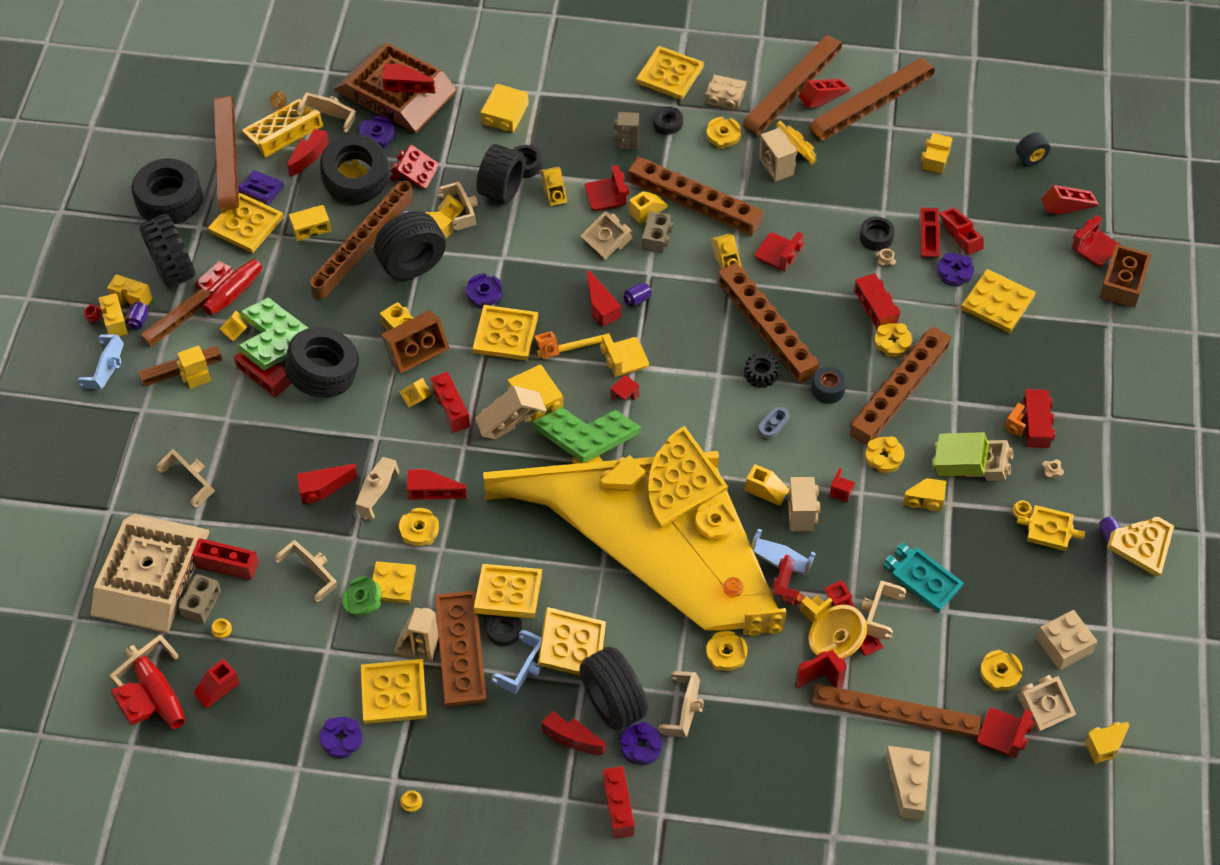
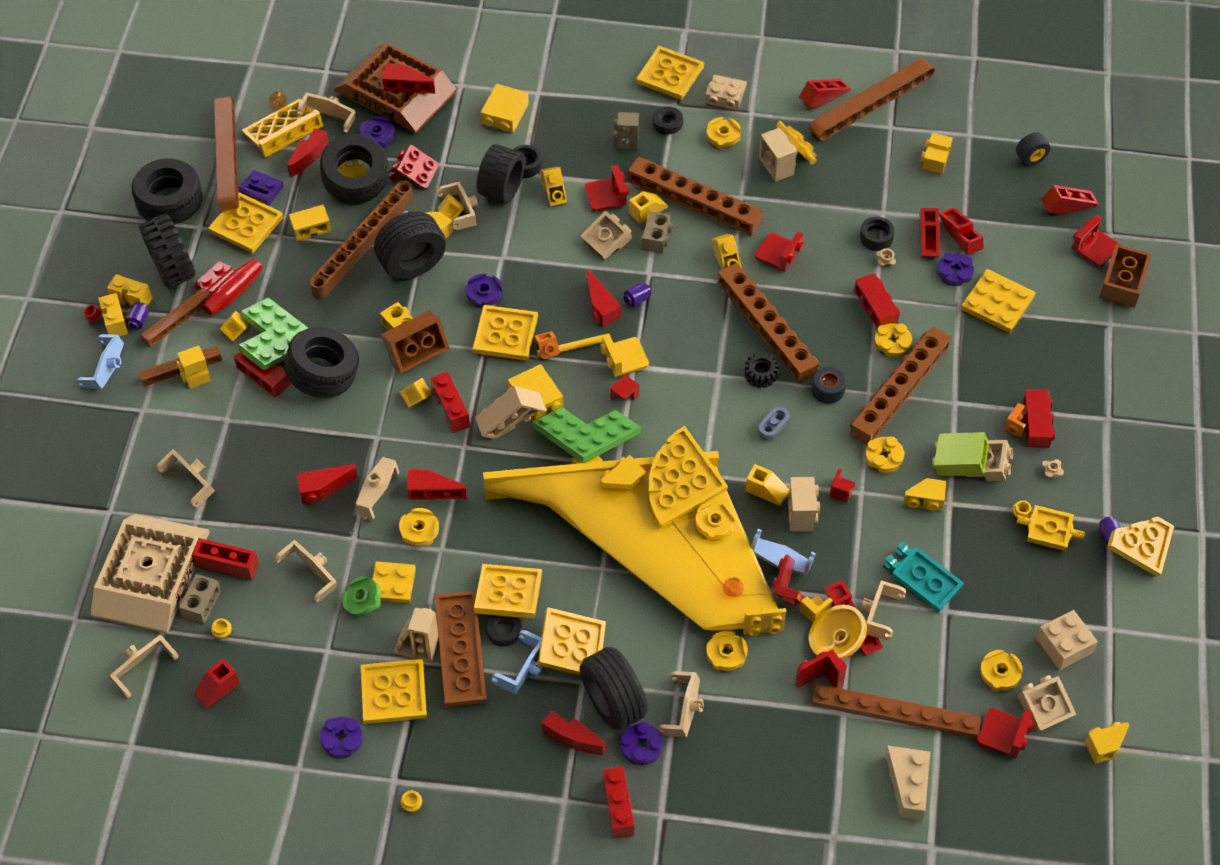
red plate [111,656,186,729] -> none
dark orange beam [743,35,842,136] -> none

